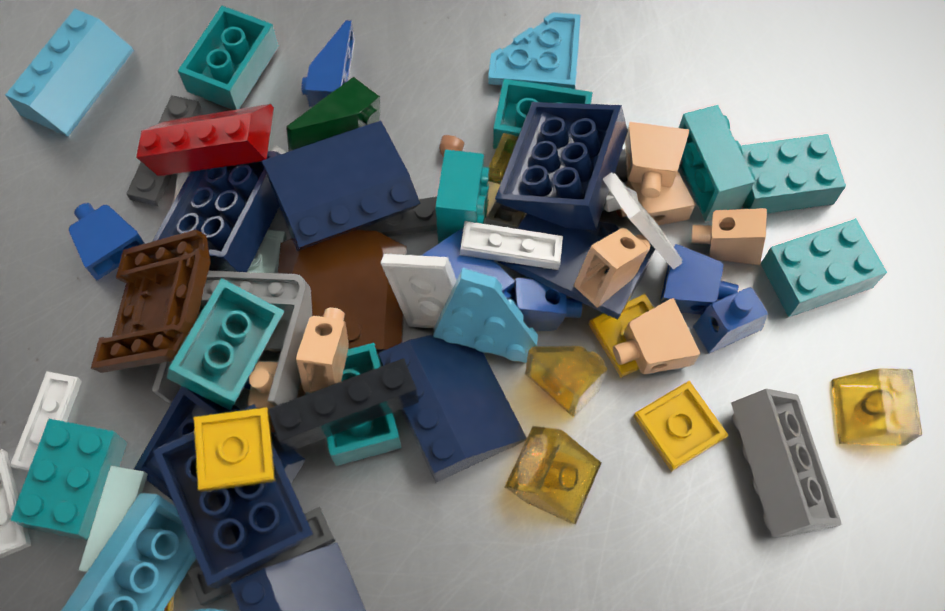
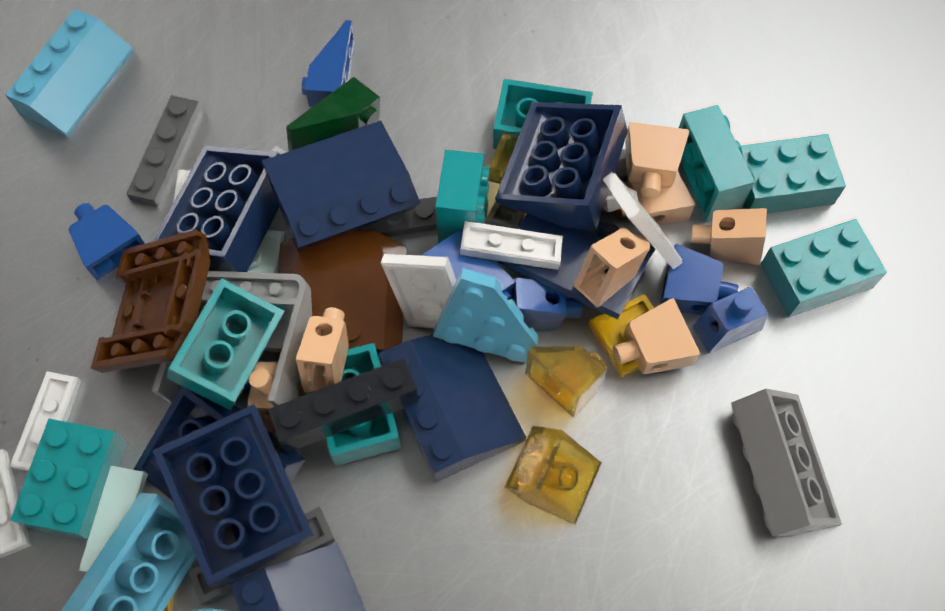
red slope [136,104,274,176] -> none
teal brick [178,5,279,110] -> none
yellow tile [194,407,275,492] -> none
nougat hinge [439,135,465,158] -> none
medium azure plate [488,12,581,89] -> none
yellow tile [633,380,729,472] -> none
clear yellow slope [831,368,923,446] -> none

